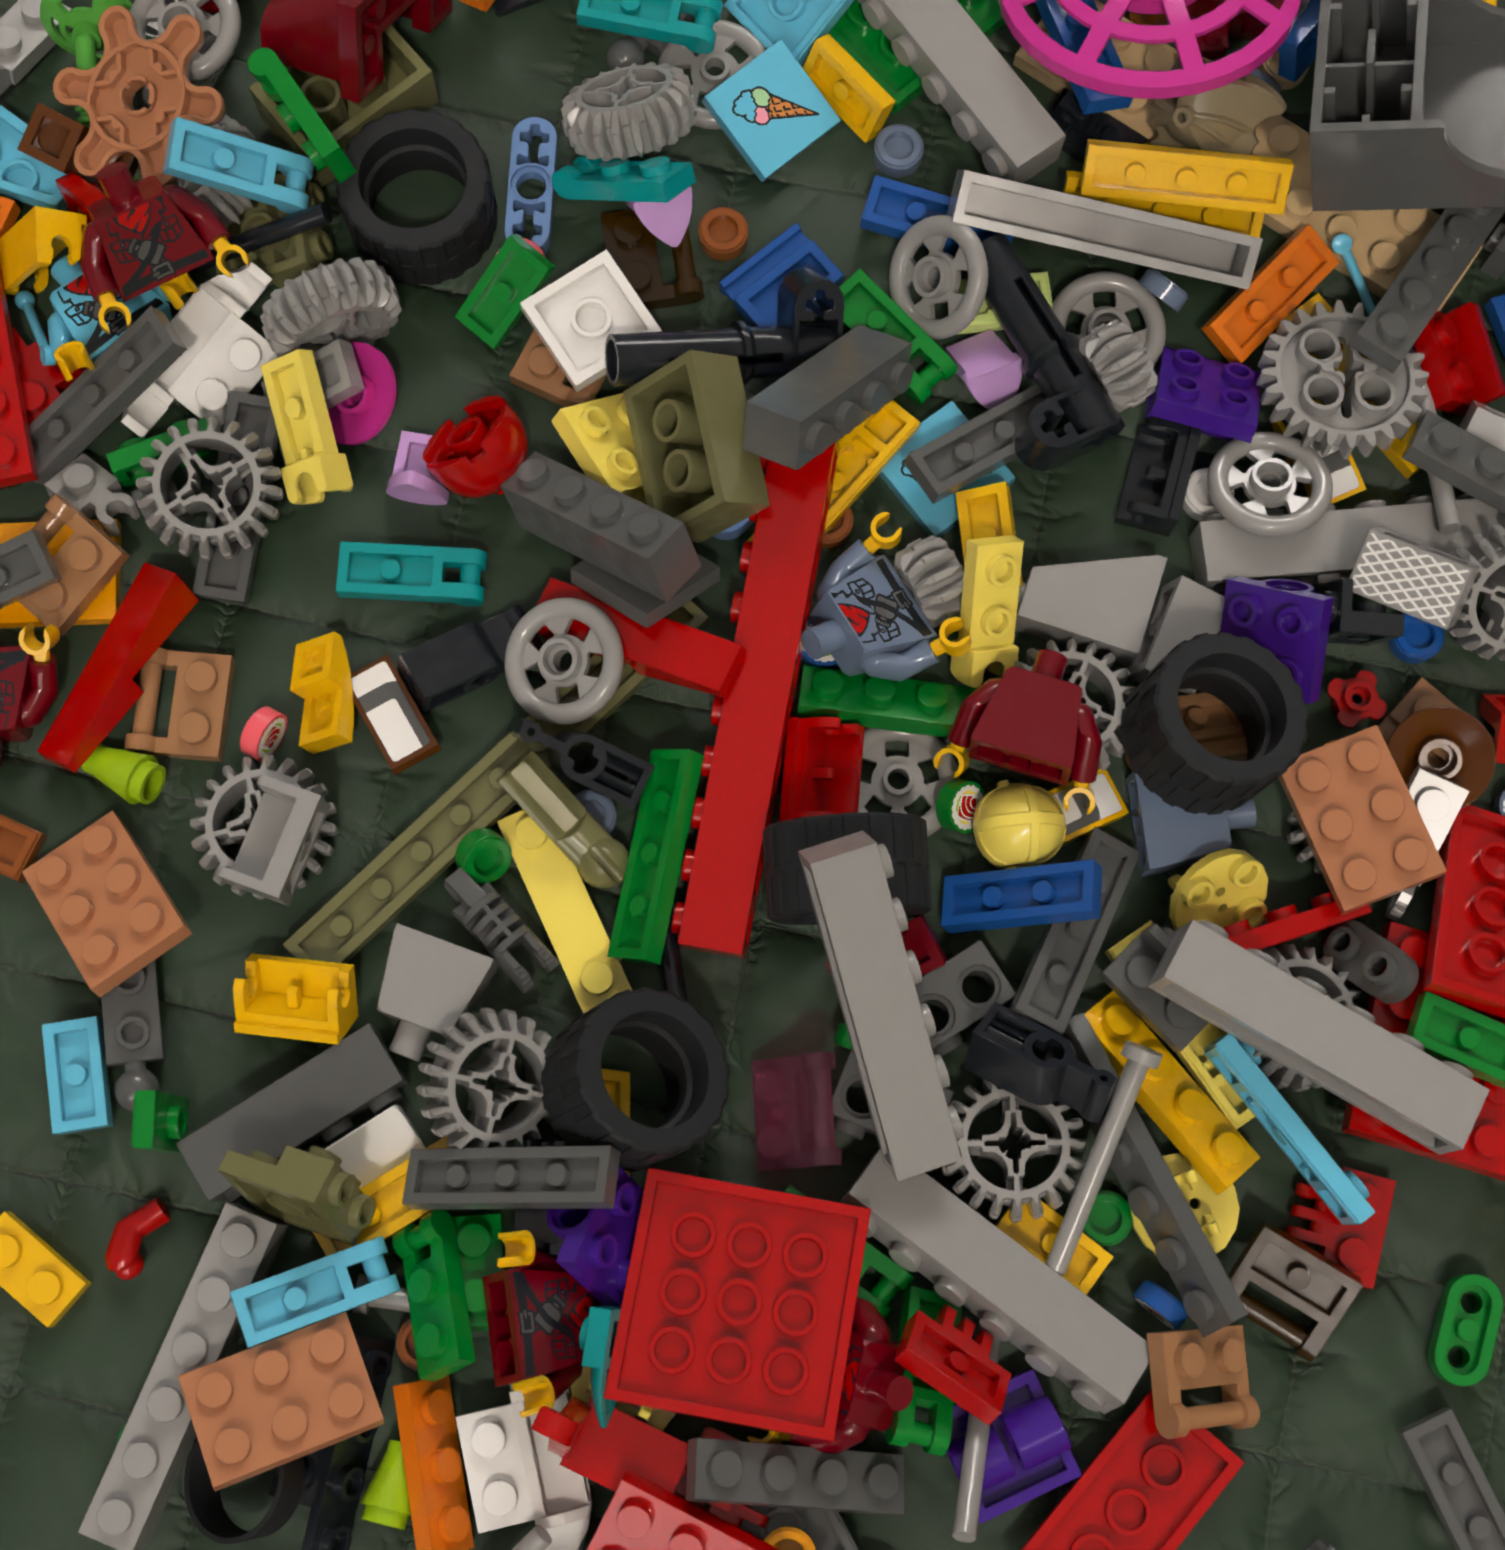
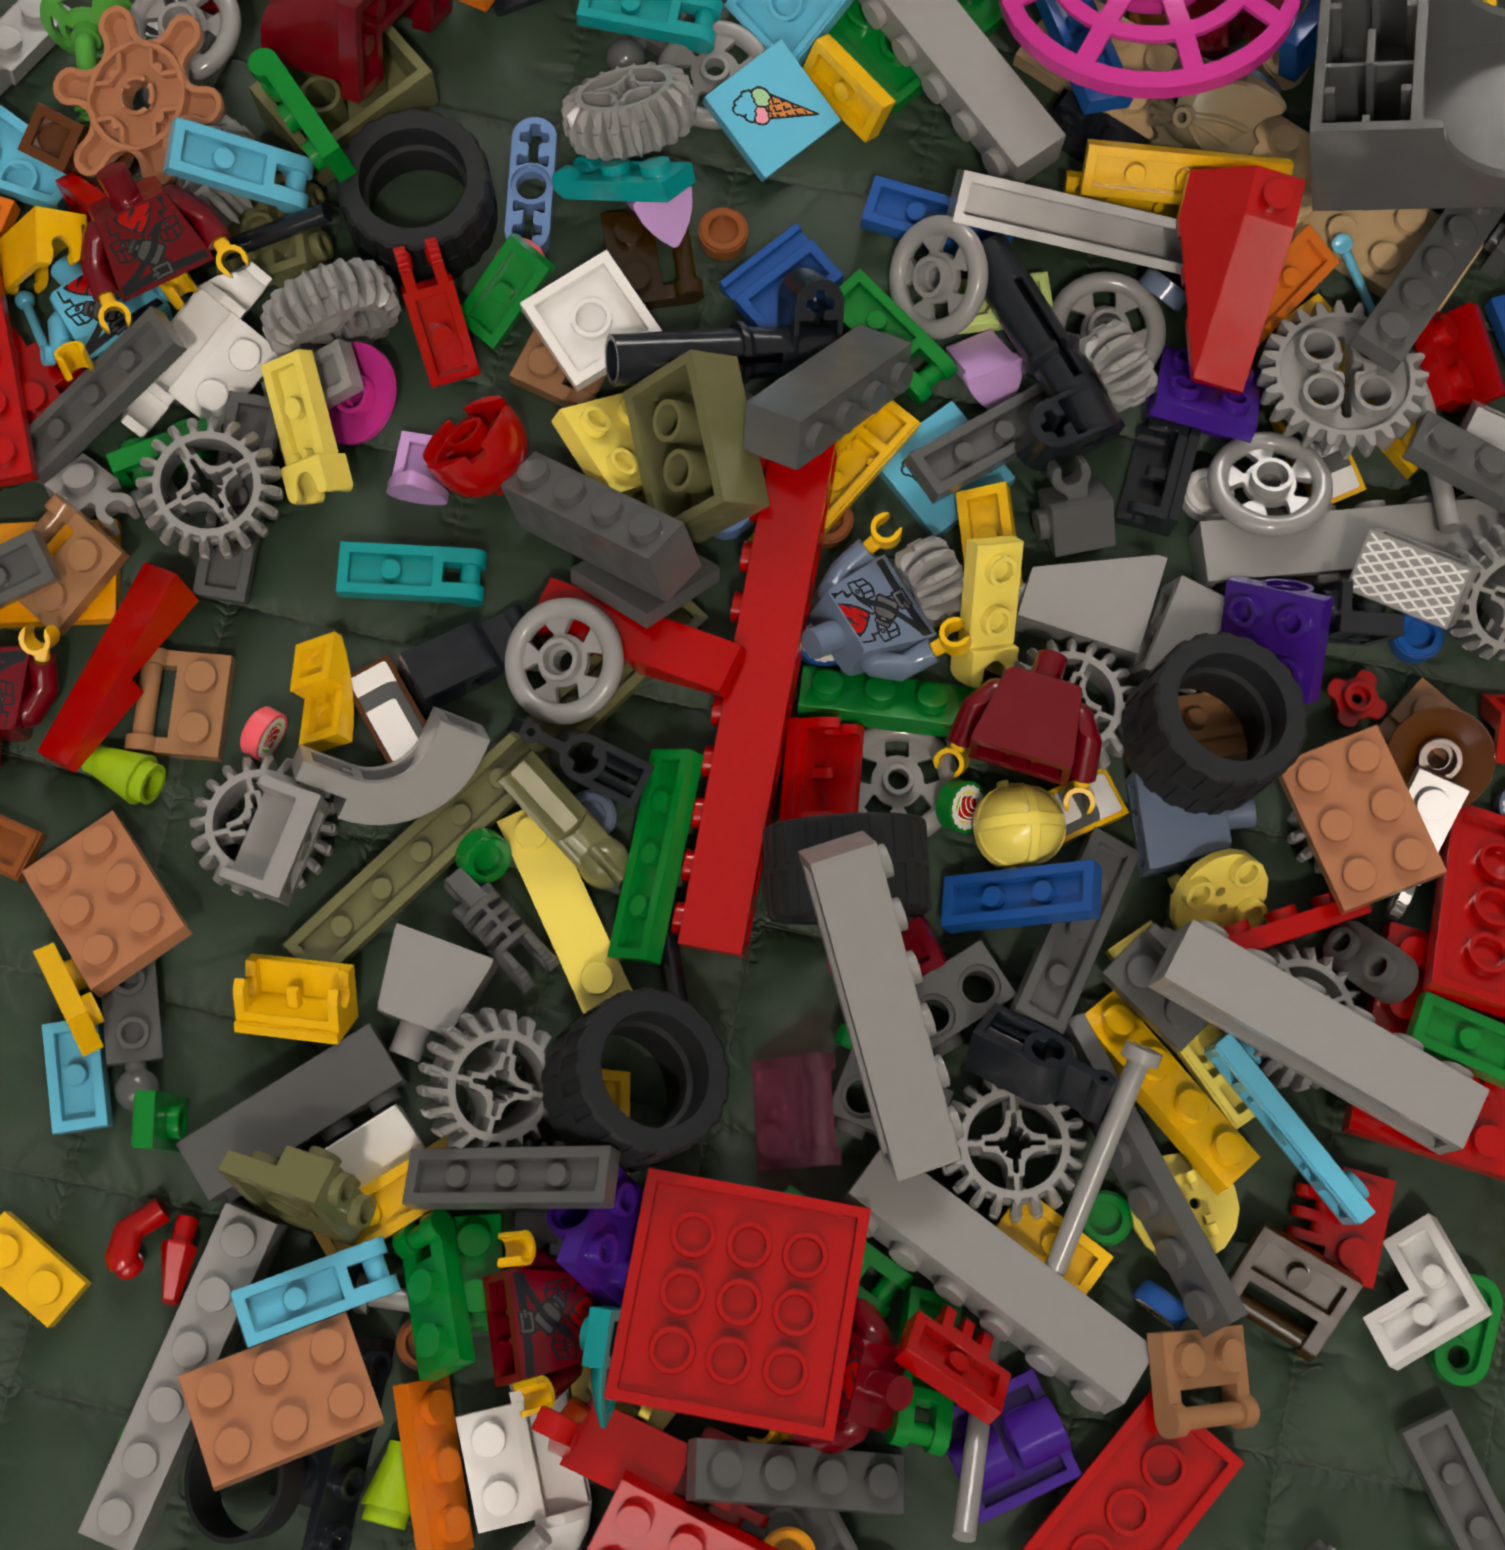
sand blue tile [873,124,924,178] -> none
none -> yellow plate [33,942,105,1057]
none -> red bar [161,1215,199,1307]
none -> light grey arch [291,706,490,825]
none -> red hinge [393,236,481,388]
none -> dark grey brick [1032,454,1116,557]
none -> red wedge [1176,165,1306,395]
none -> white plate [1363,1213,1493,1370]

